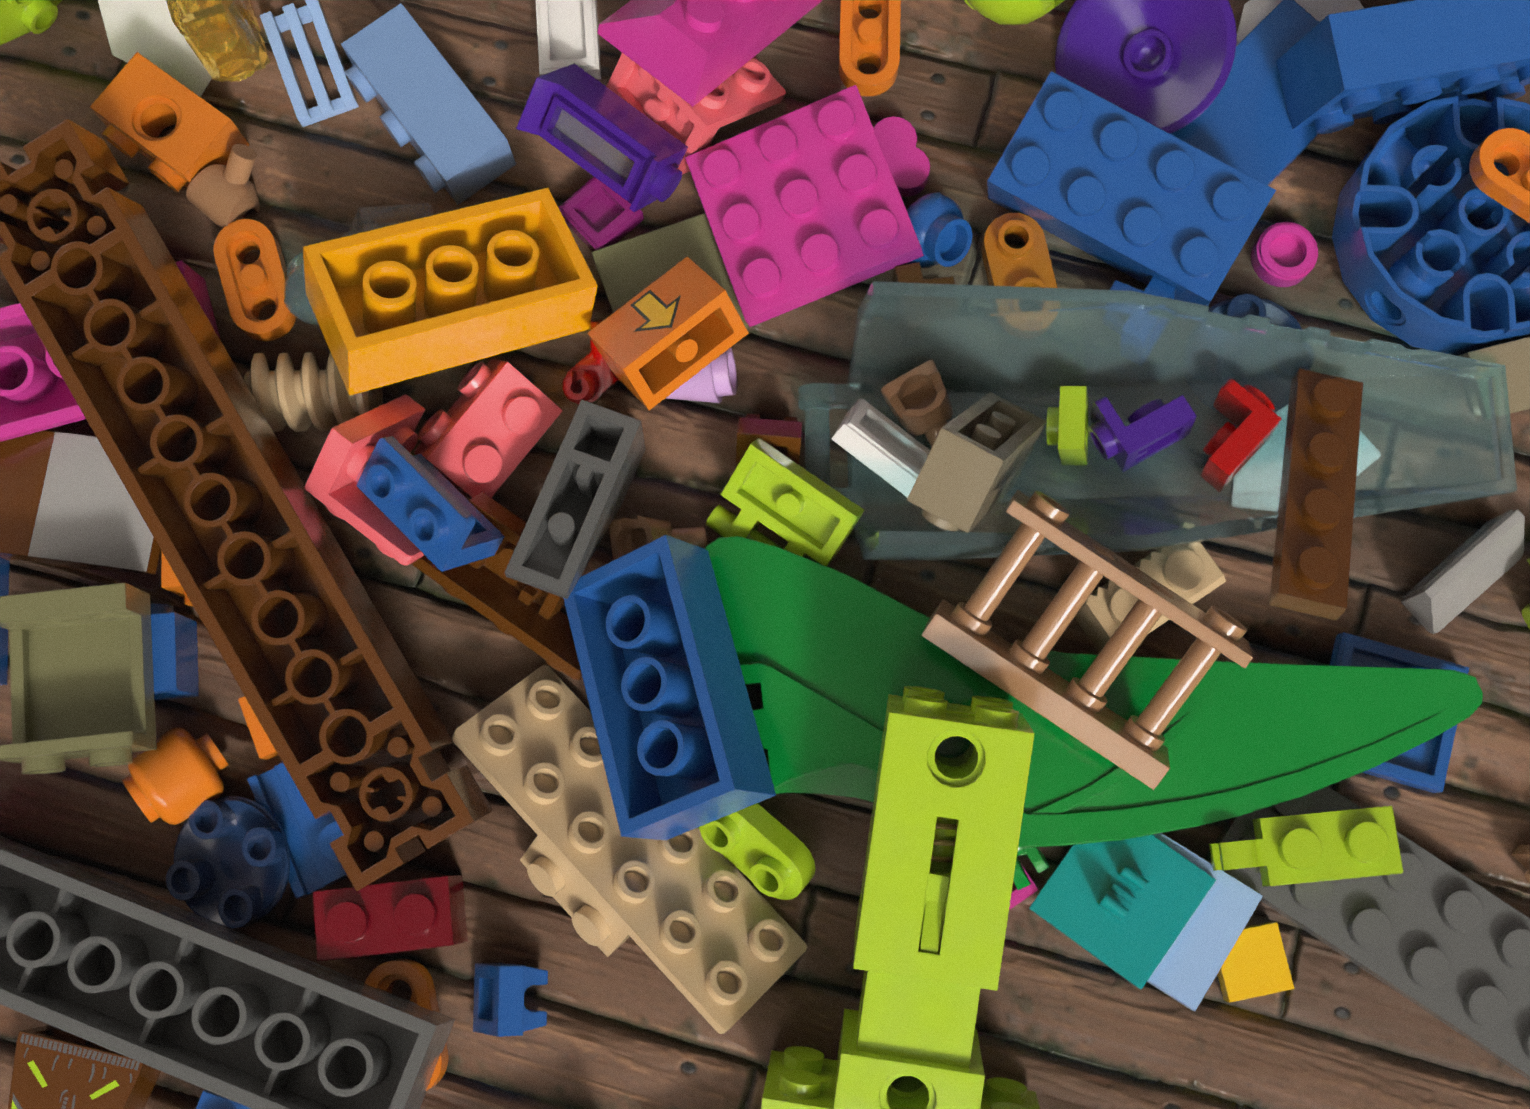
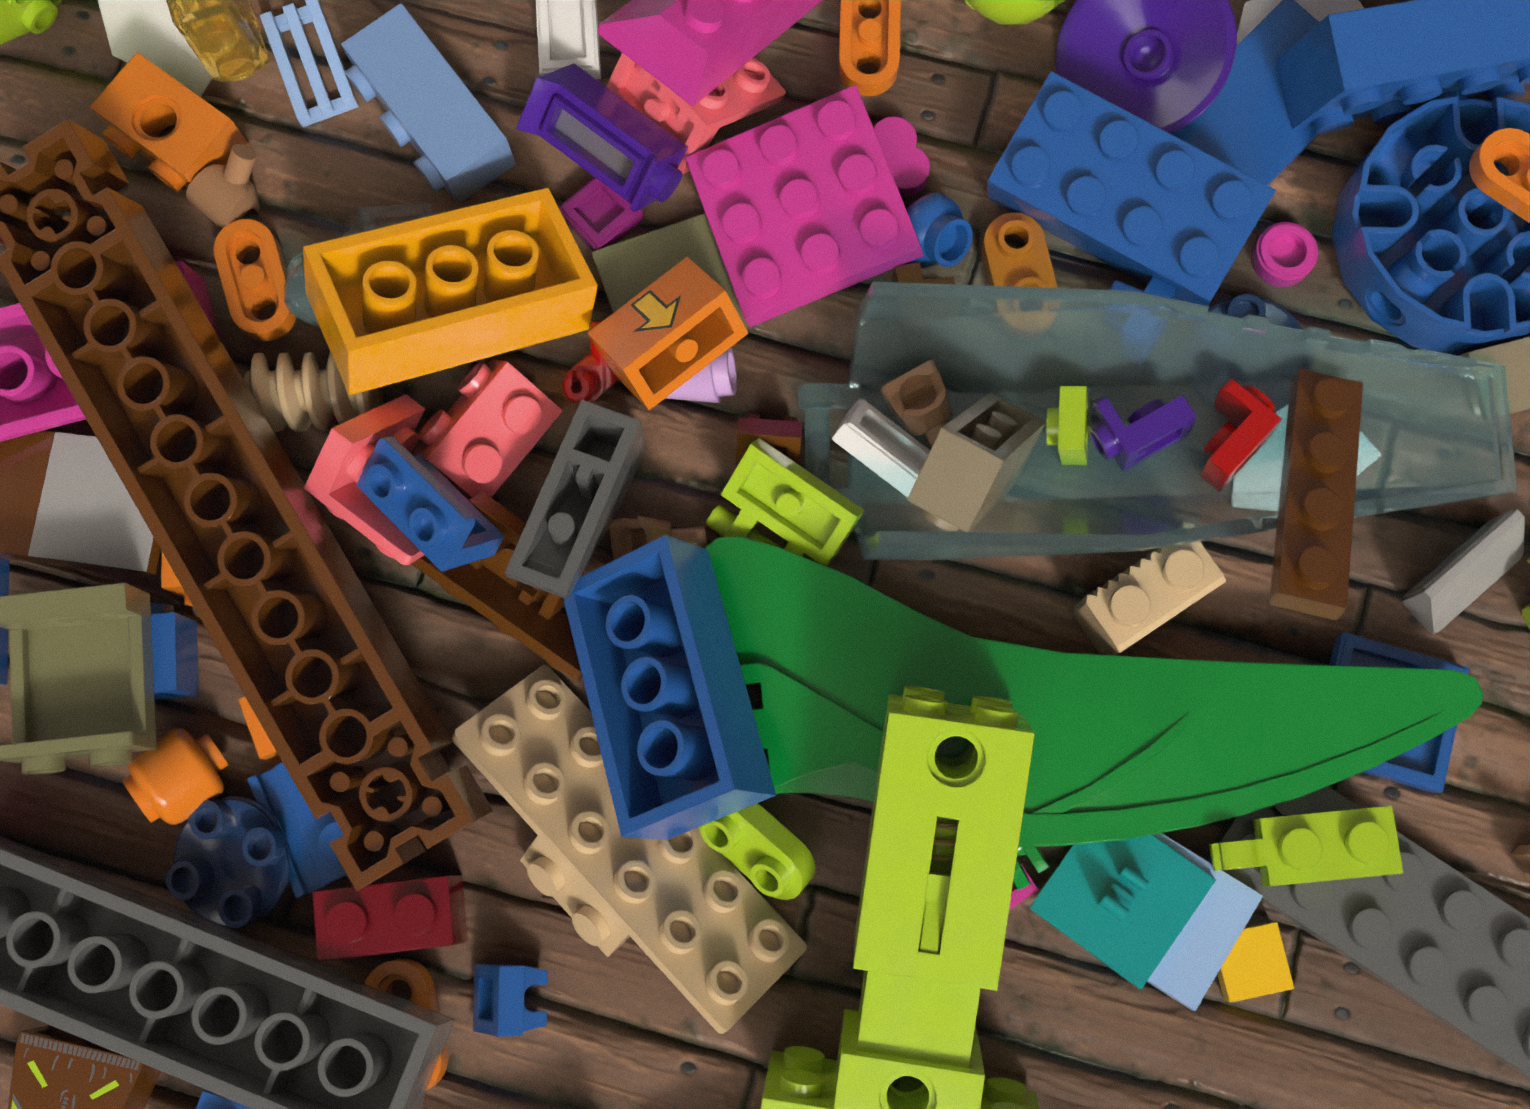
medium nougat fence [921,489,1253,790] -> none

